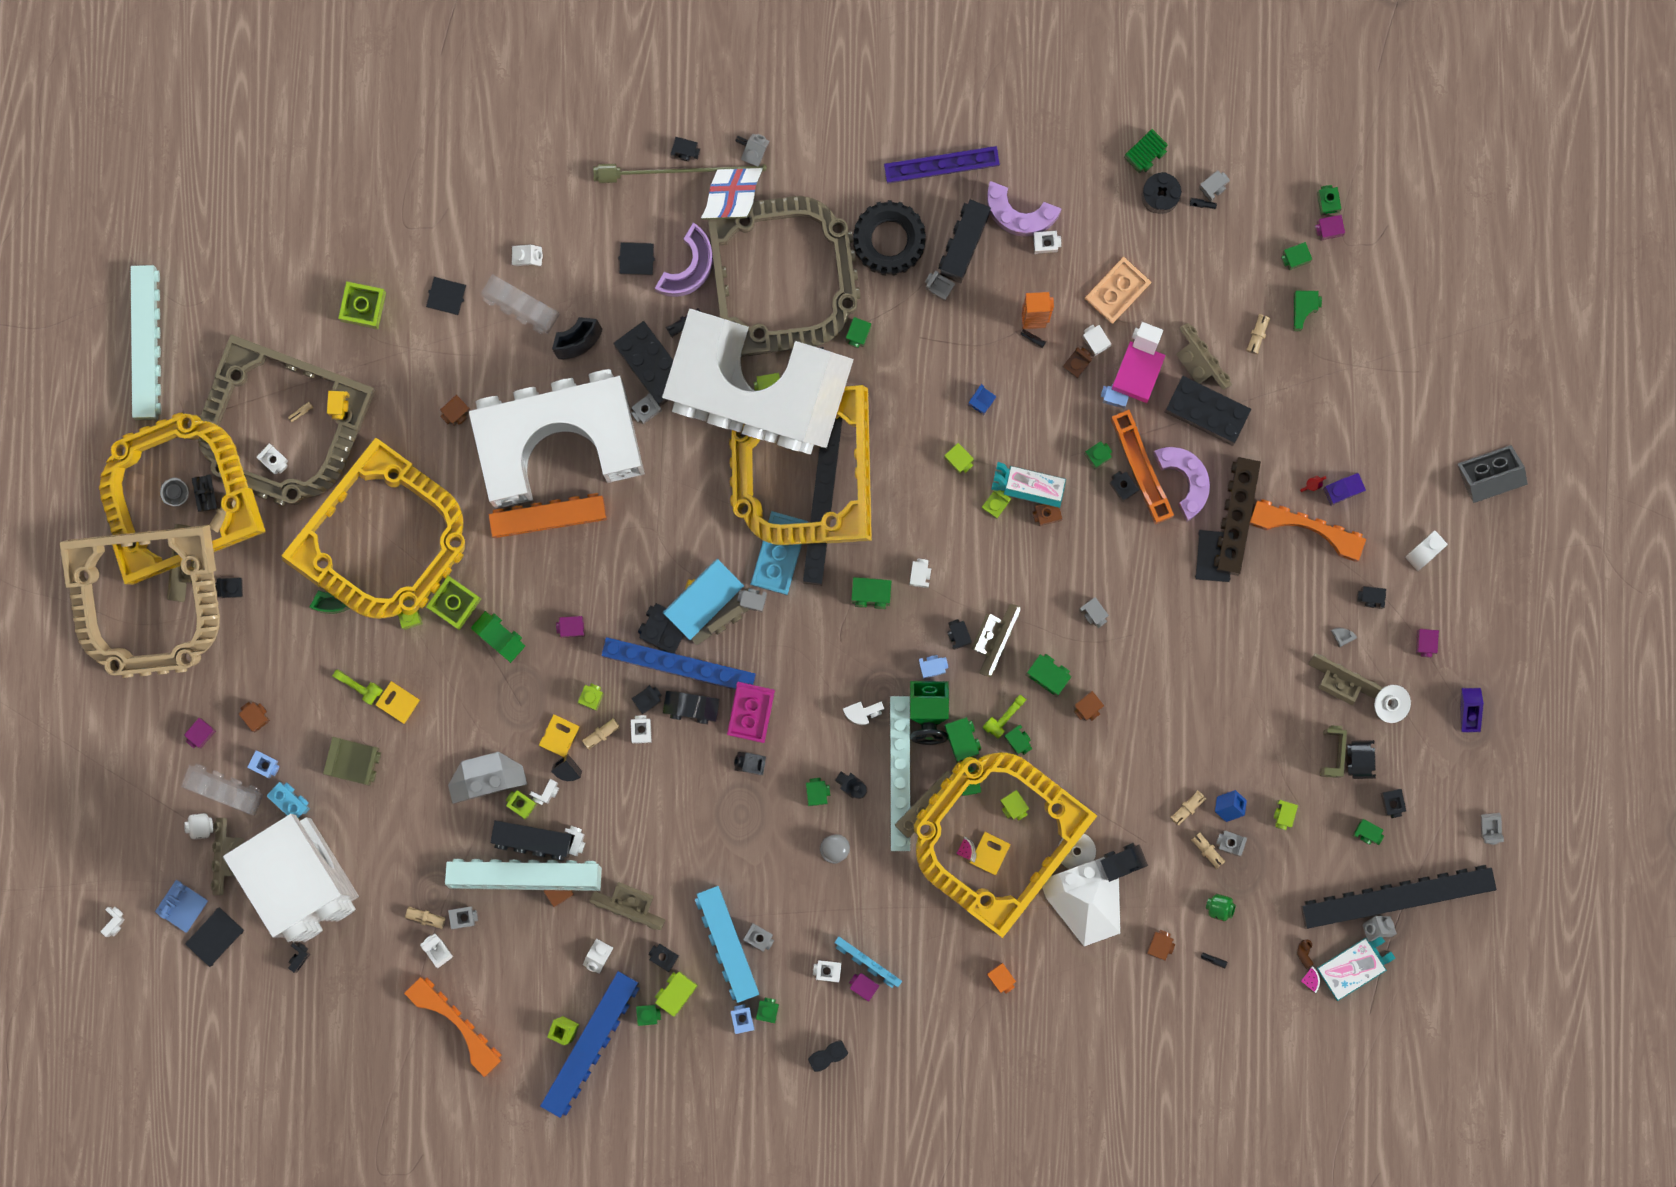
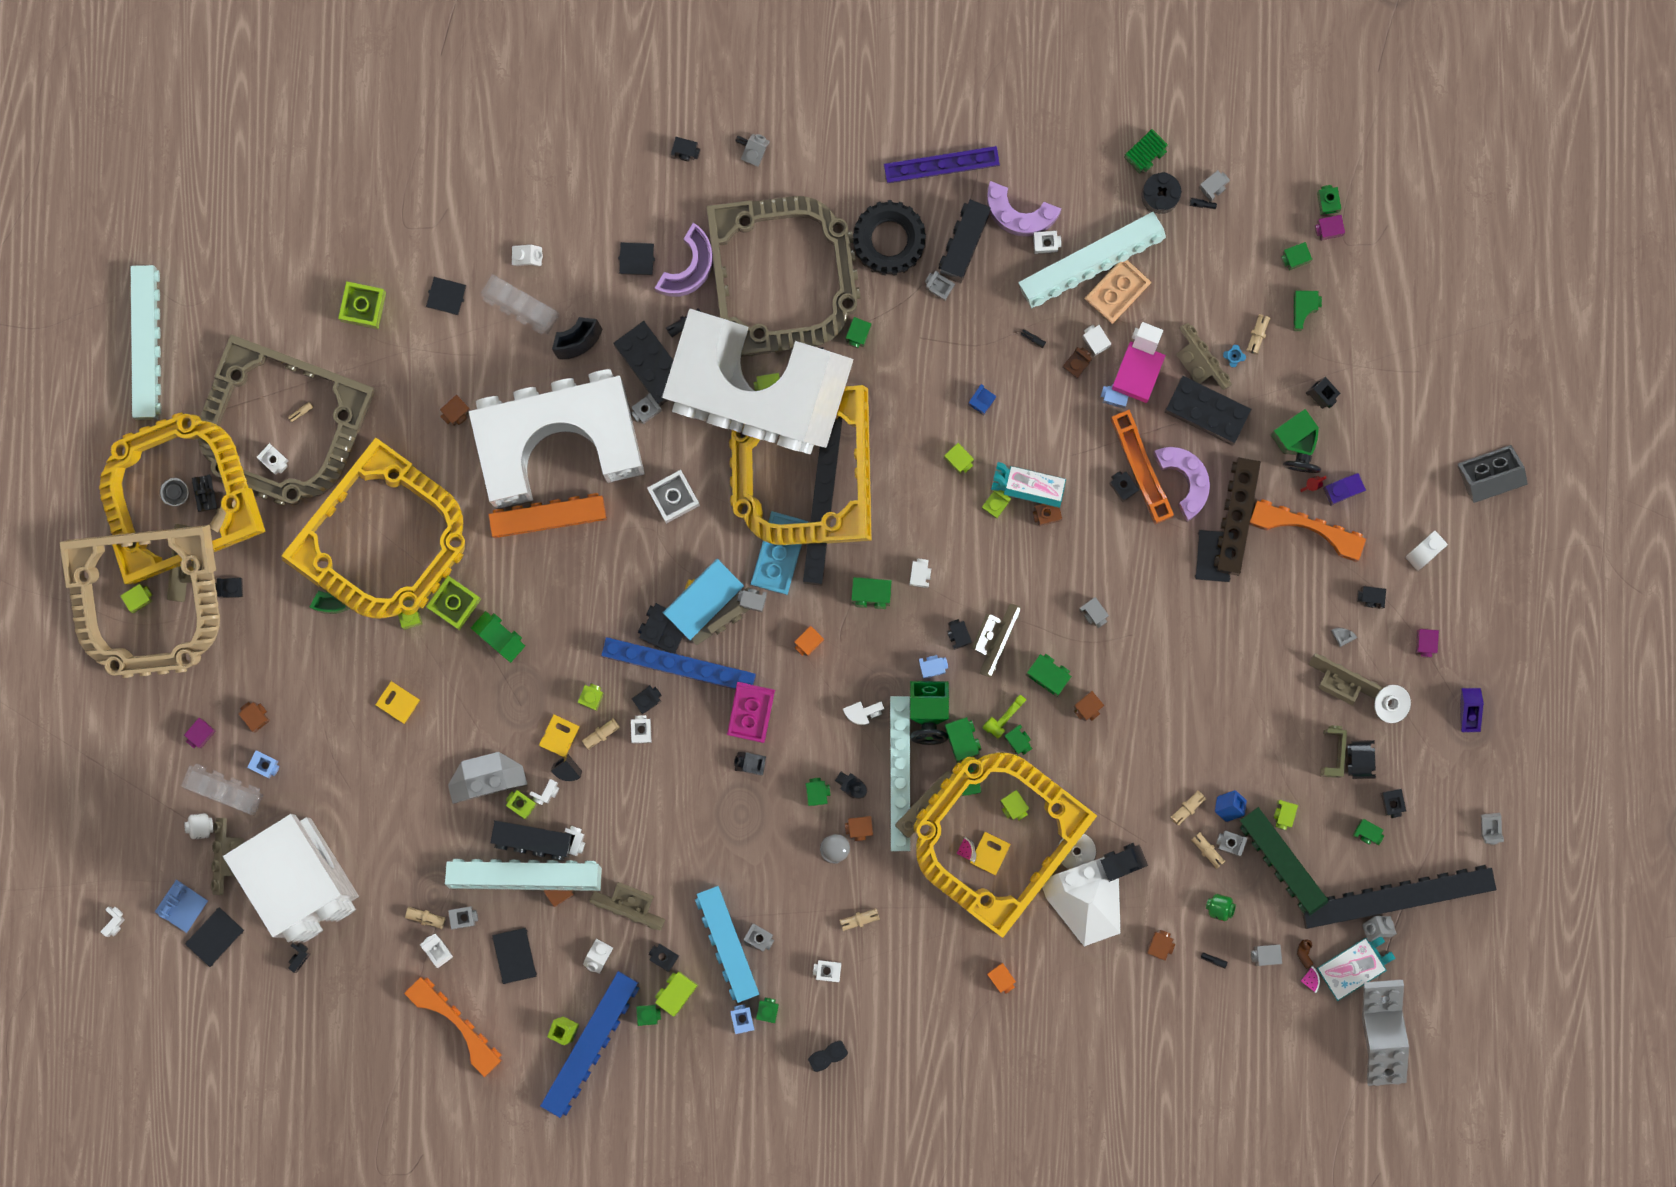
medium azure bracket [267,782,310,818] -> none
olive panel [323,737,381,786] -> none
yellow brick [327,391,350,420] -> none
lime brick [332,670,383,705] -> none
magenta brick [556,616,585,638] -> none
flag [593,164,767,220] -> none
black brick [663,691,720,725] -> none
medium azure wing [834,937,902,988] -> none
magenta brick [849,973,879,1002] -> none
orange brick [1022,292,1054,329] -> none
green brick [1084,441,1112,470] -> none
none -> lime brick [120,584,153,613]
none -> black piece [492,928,537,984]
none -> white brick [647,470,700,524]
none -> orange brick [794,626,824,656]
none -> tan pin [840,908,880,931]
none -> dark orange brick [845,816,873,841]
none -> light aqua brick [1018,212,1166,308]
none -> dark azure plate [1223,345,1246,367]
none -> dark green brick [1239,807,1328,916]
none -> light grey brick [1251,944,1282,966]
none -> green piece [1270,409,1321,473]
none -> black brick [1306,377,1341,409]
none -> light grey bracket [1362,980,1409,1086]

